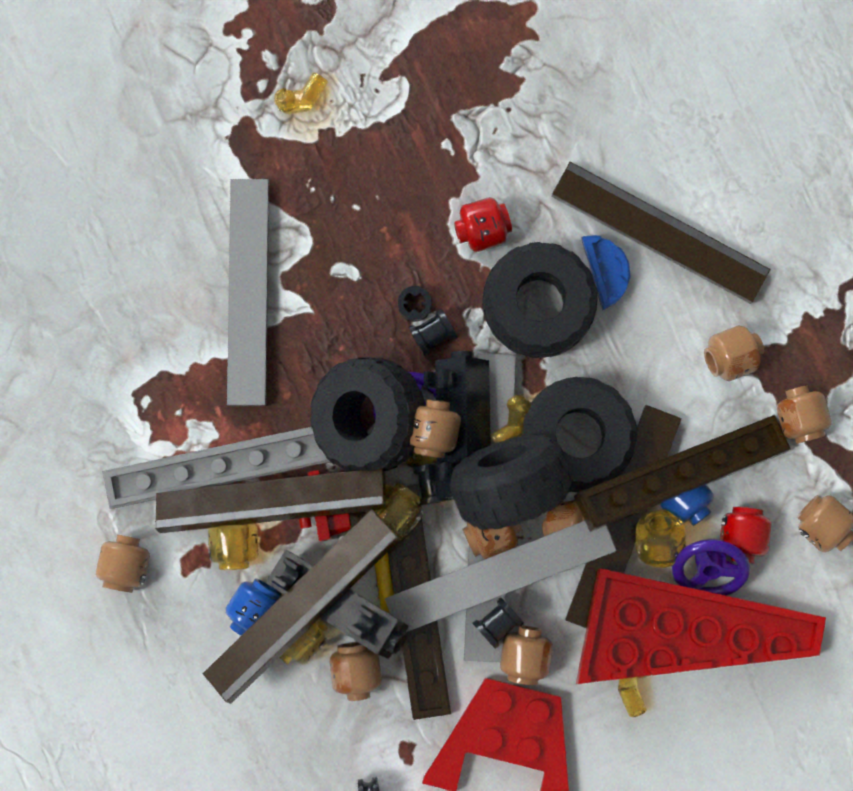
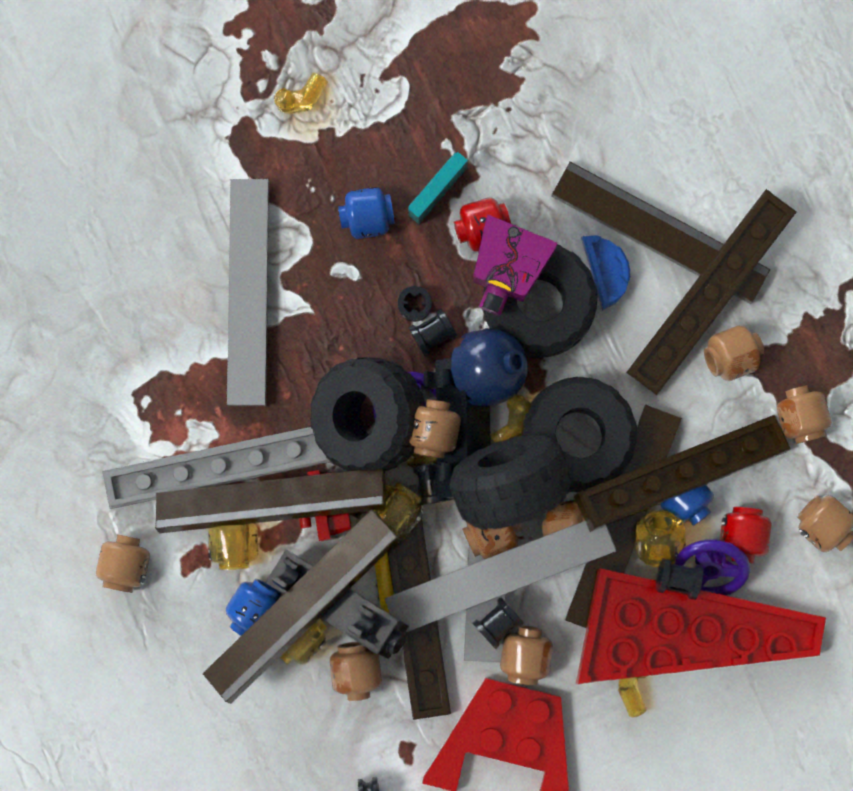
none -> blue head [338,187,395,239]
none -> teal tile [408,152,468,224]
none -> dark blue cylinder [451,328,528,407]
none -> magenta torso [473,215,557,316]
none -> dark brown tile [626,189,797,395]
none -> black bush [655,558,703,600]

